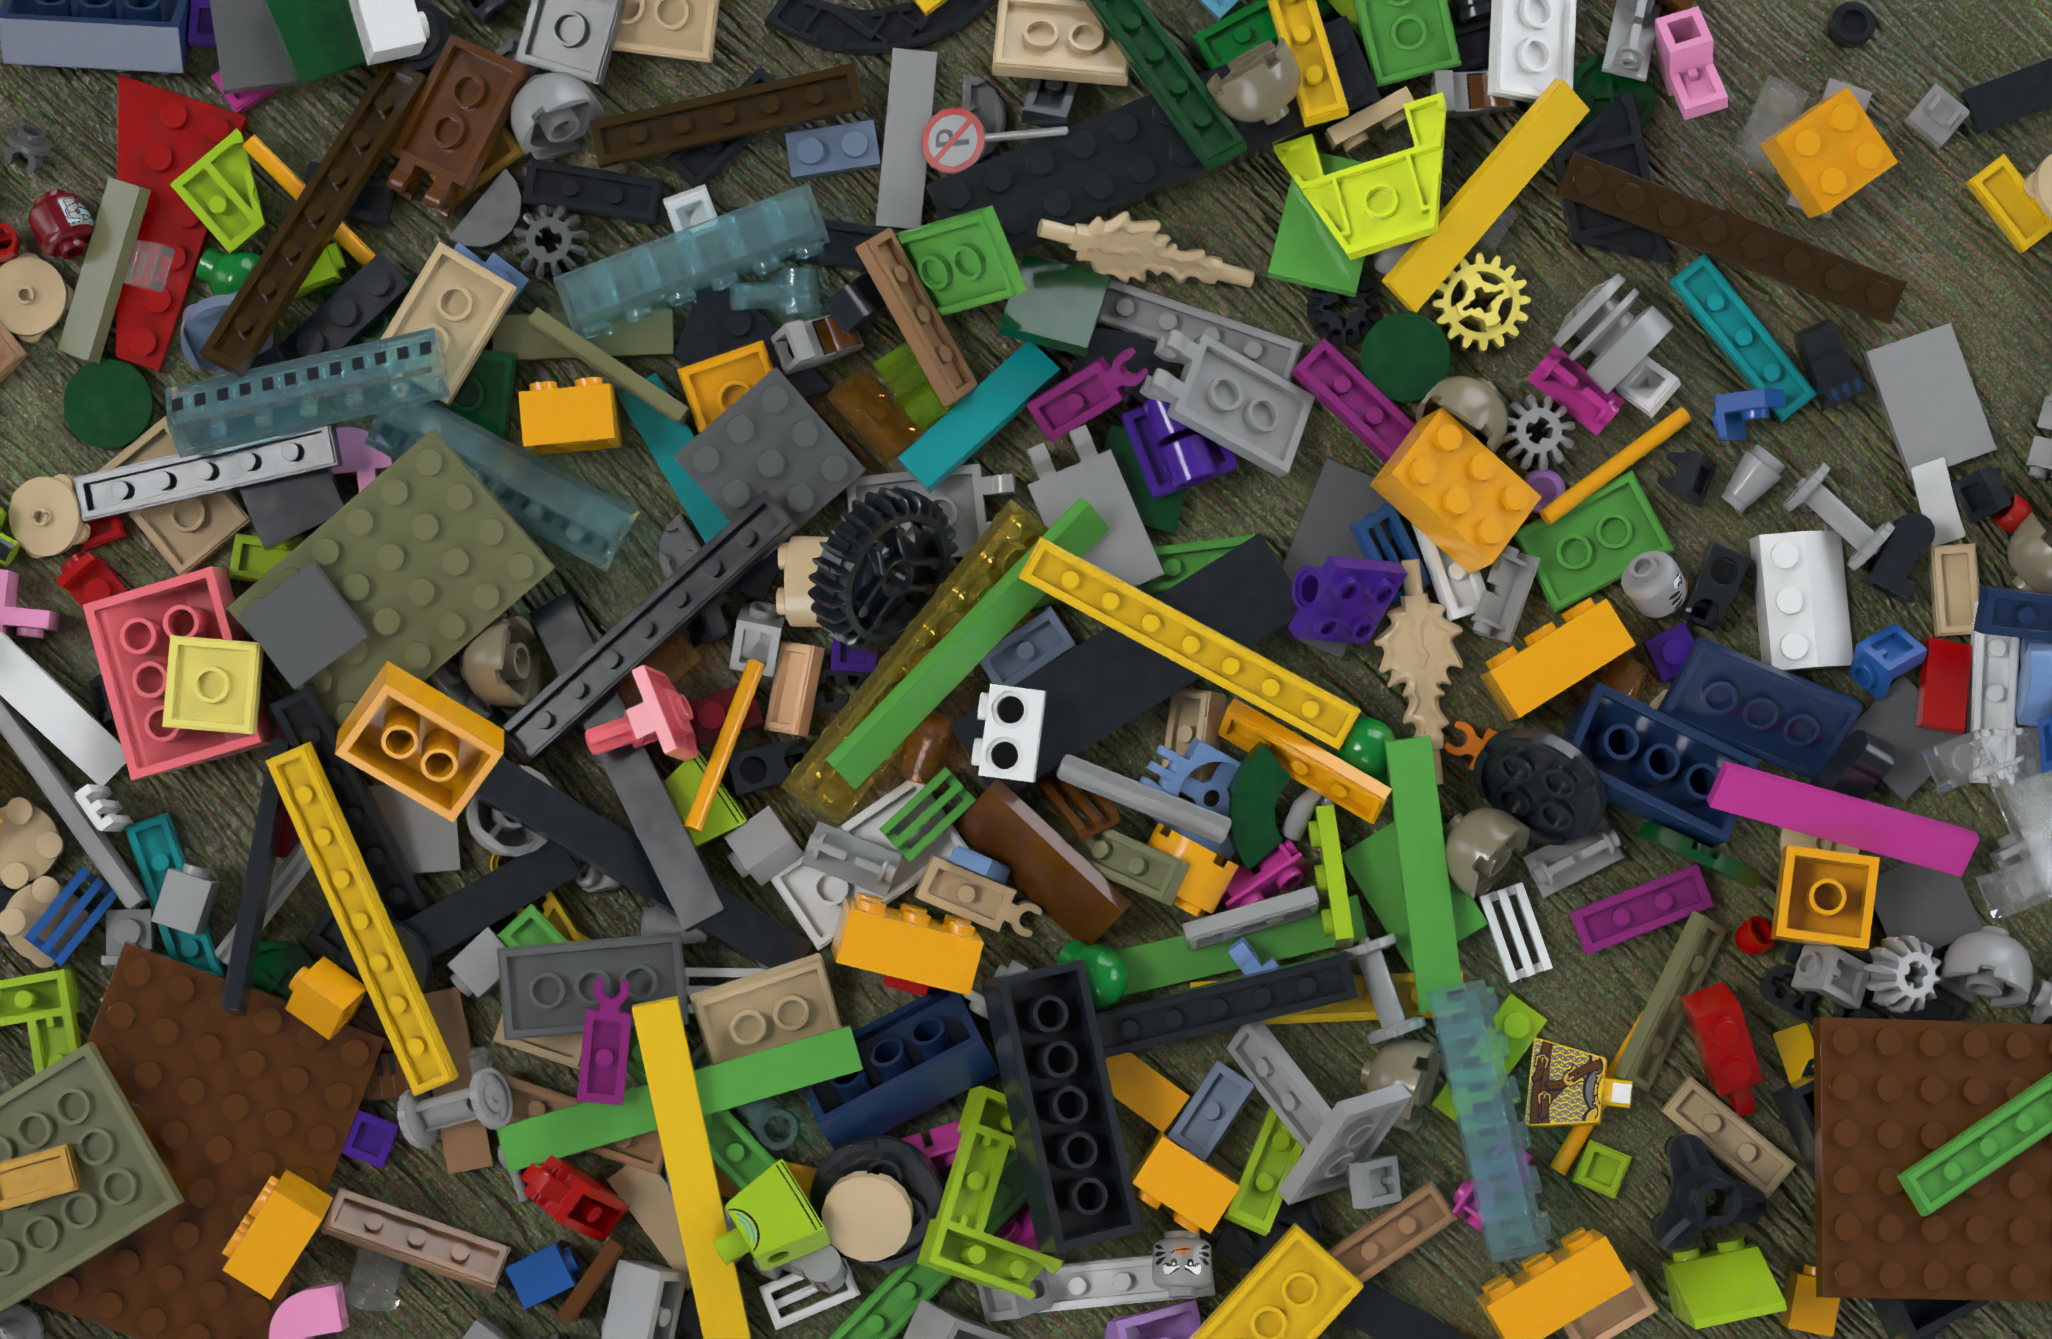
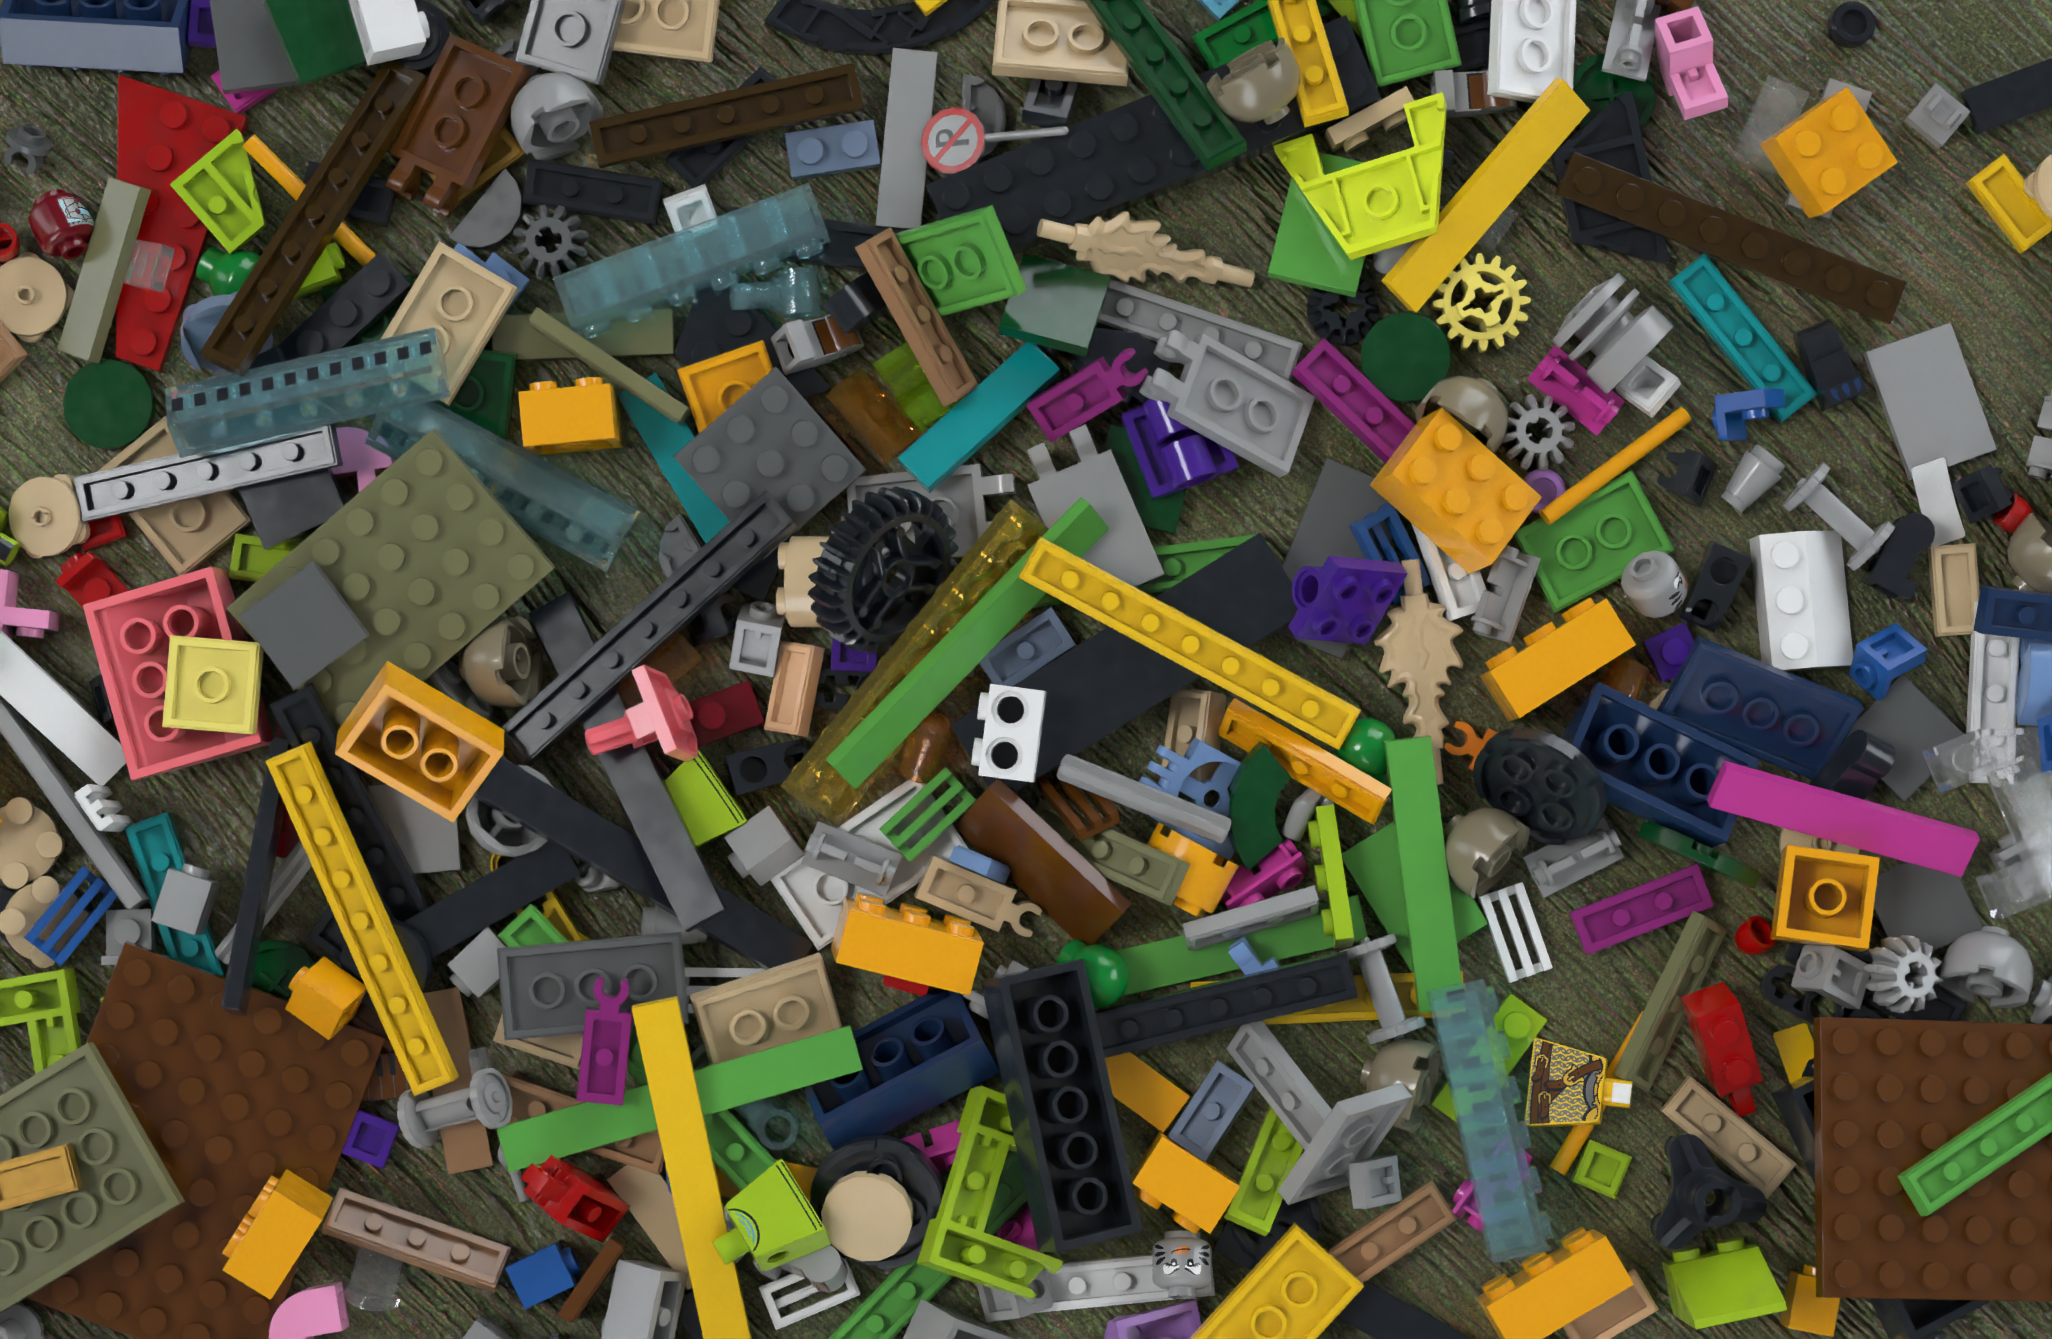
light orange bar [684,659,765,833] -> none
red tile [1916,637,1972,736] -> none

